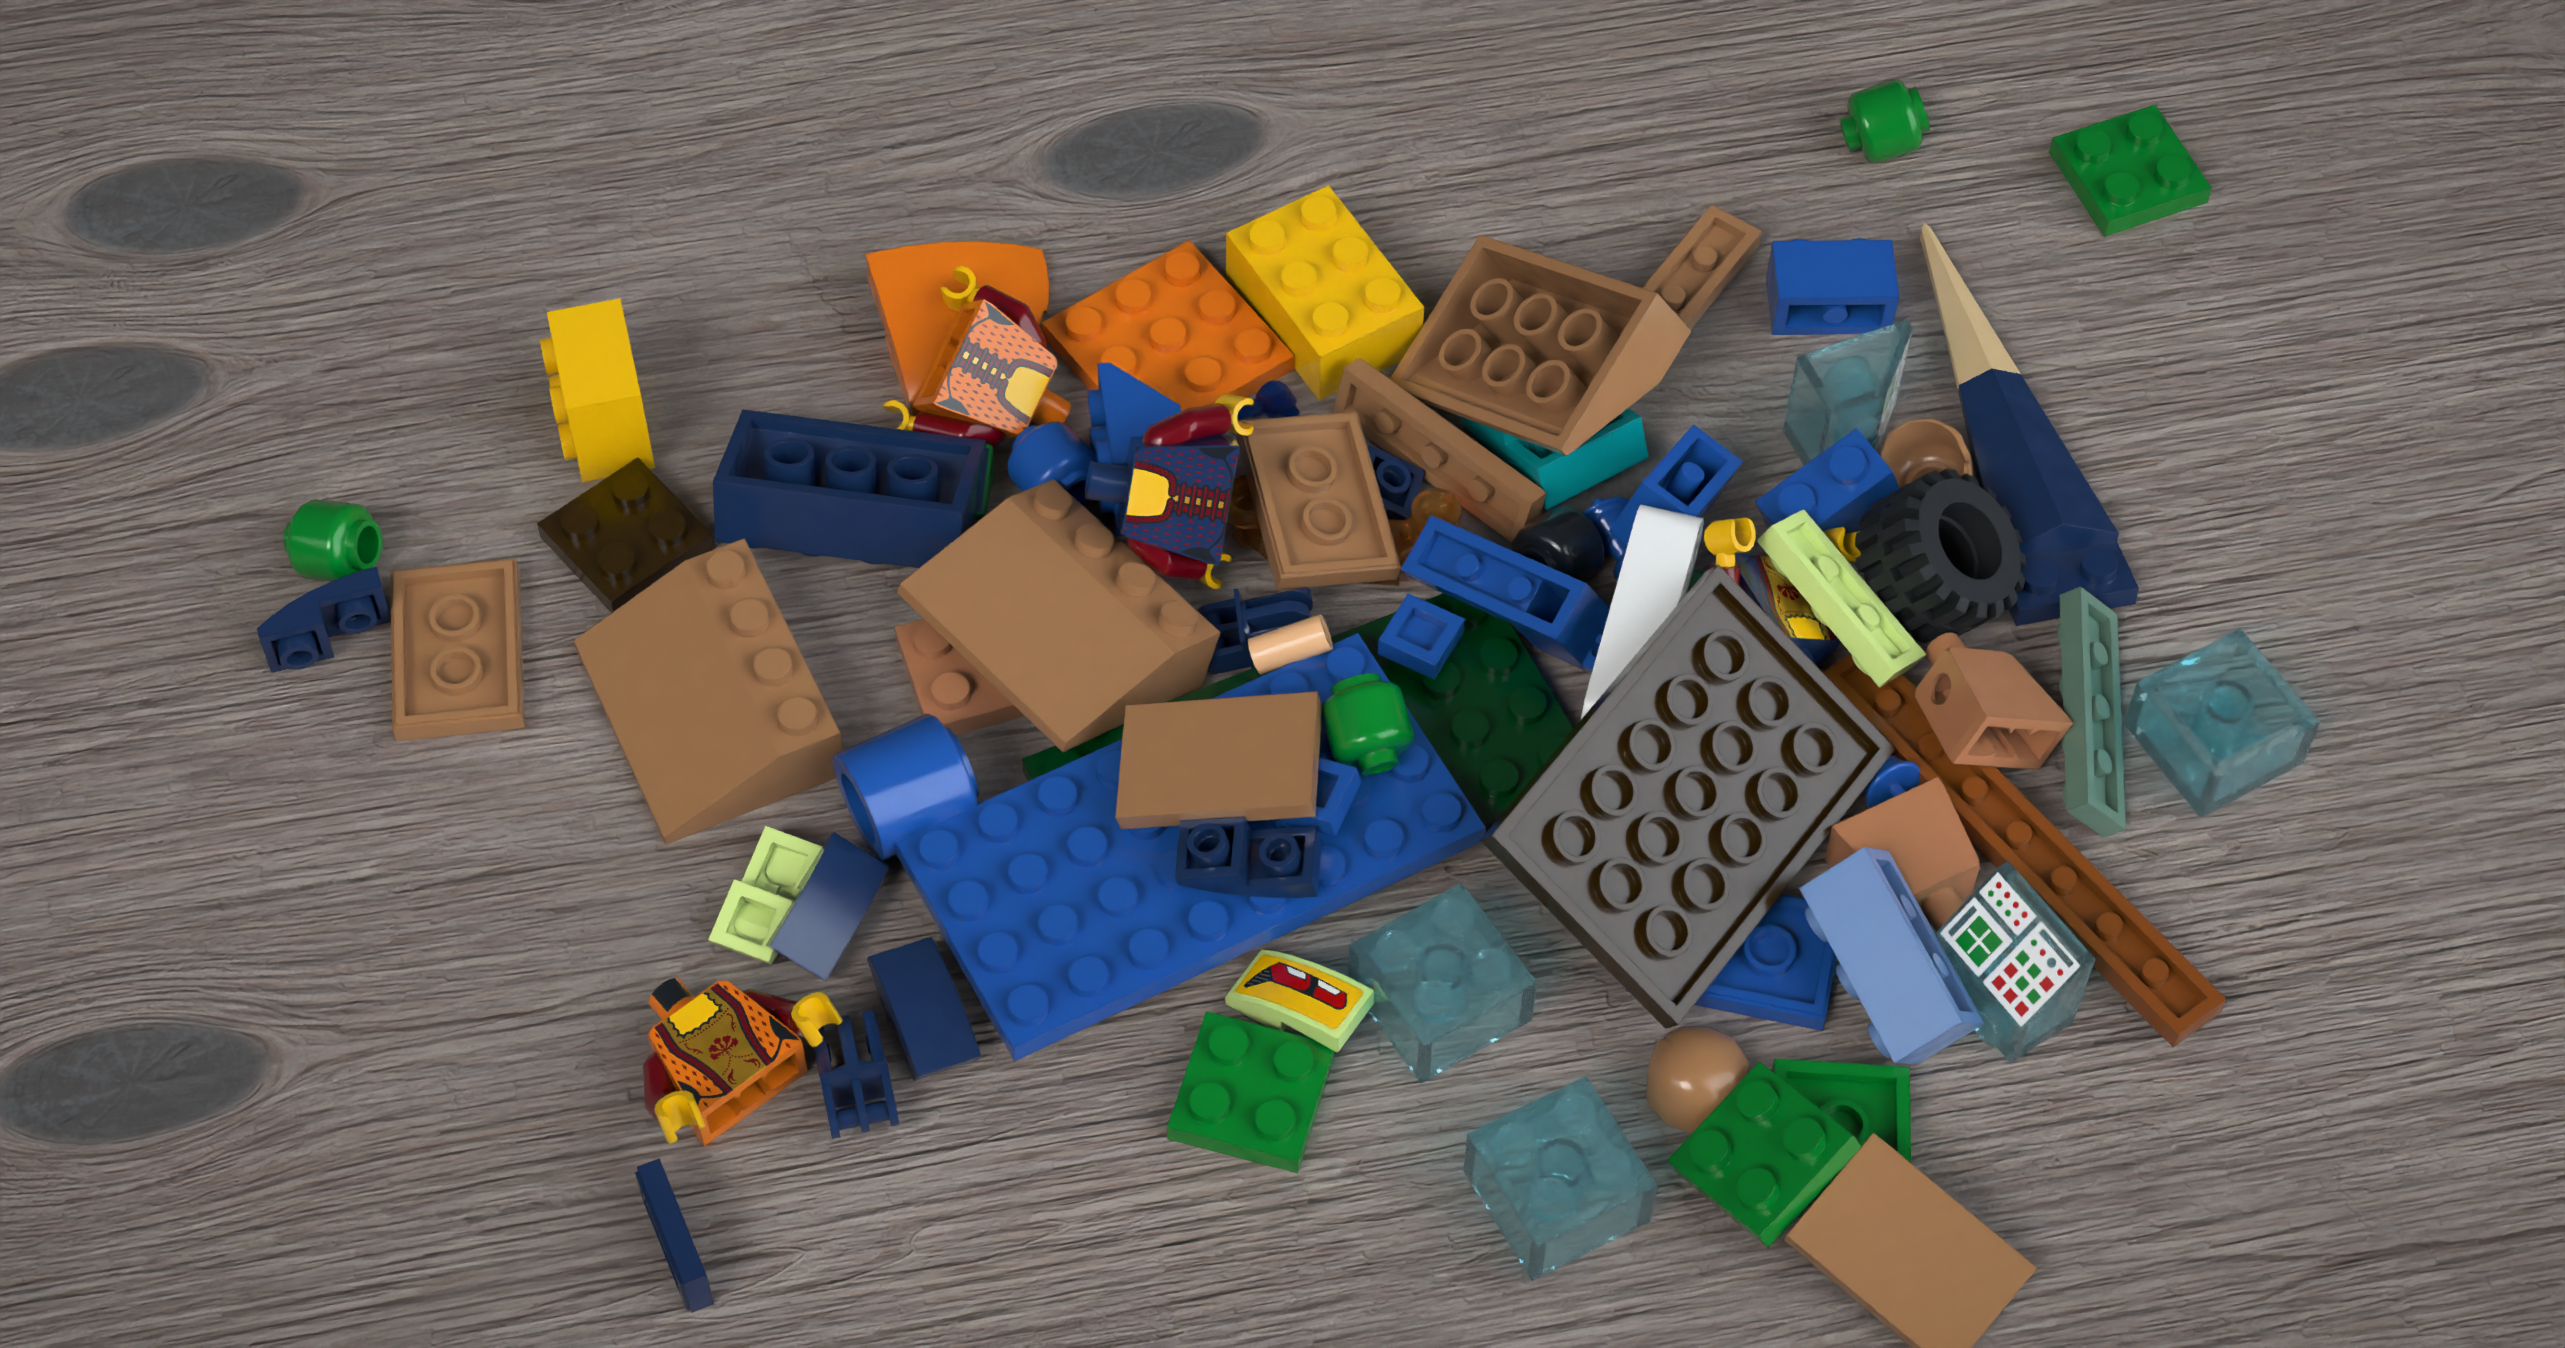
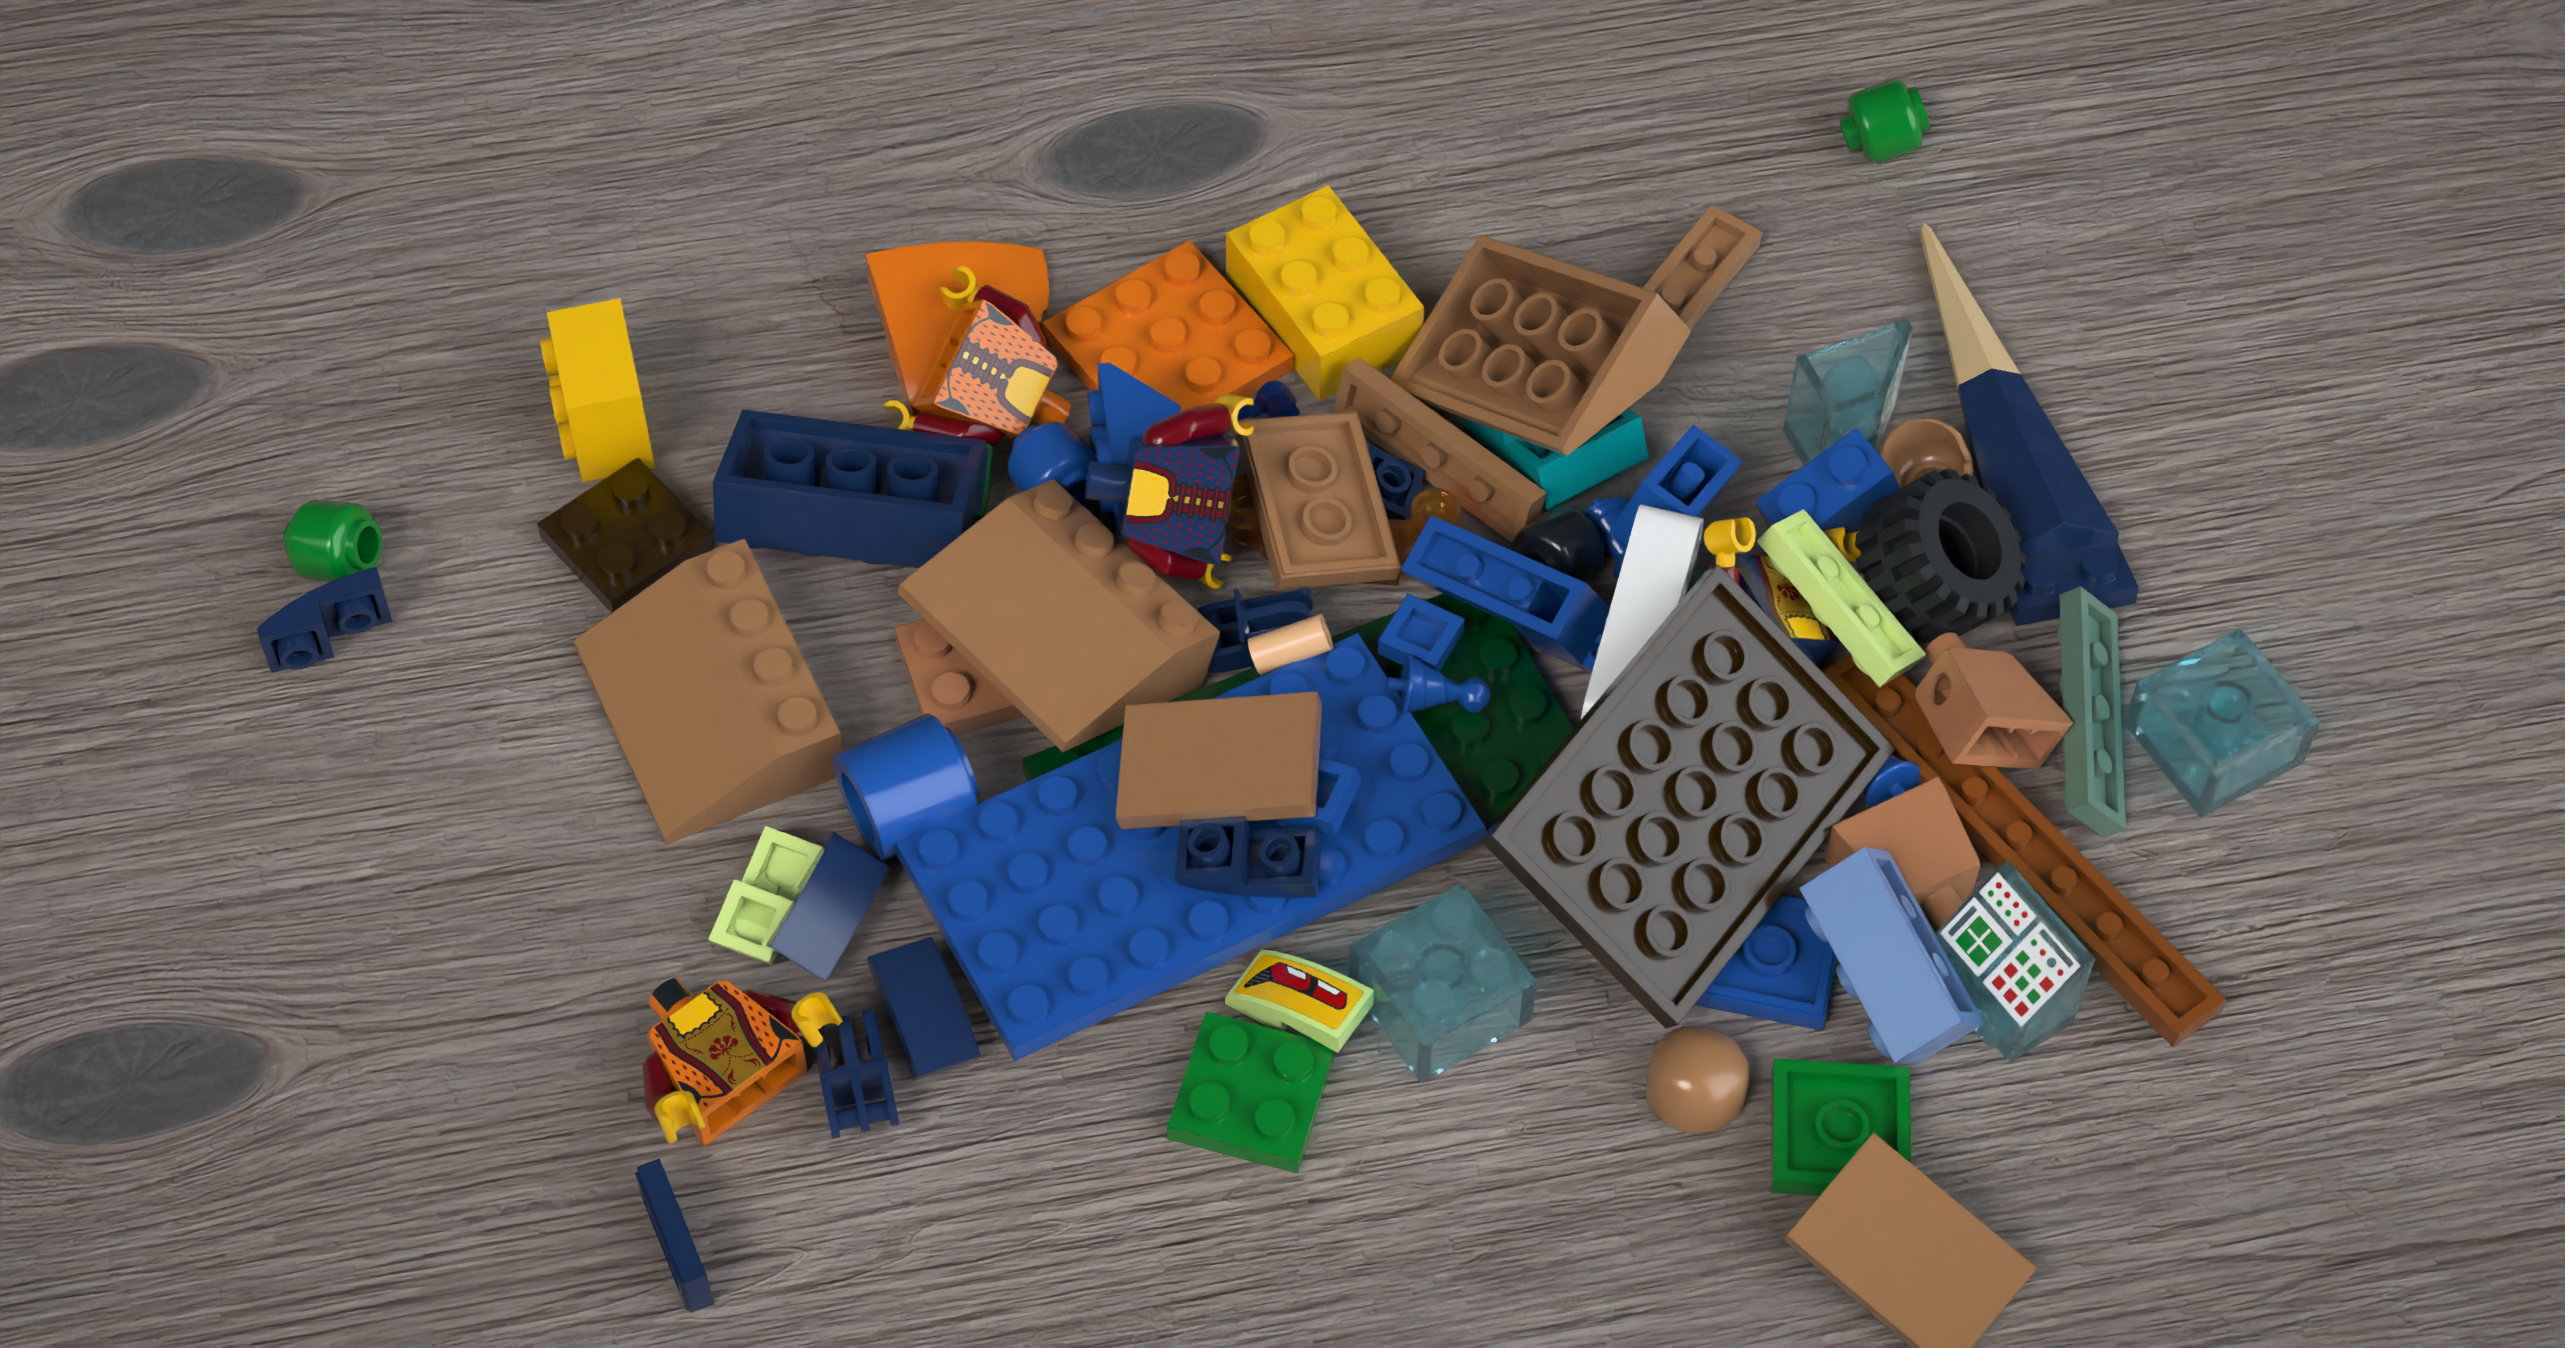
medium nougat tile [390,558,525,741] -> none
green head [1321,673,1414,776] -> none
clear light blue brick [1463,1076,1658,1281] -> none
green plate [1667,1062,1862,1248] -> none
blue brick [1766,238,1899,335] -> none
green plate [2049,105,2212,237] -> none
none -> blue piece [1386,654,1491,714]

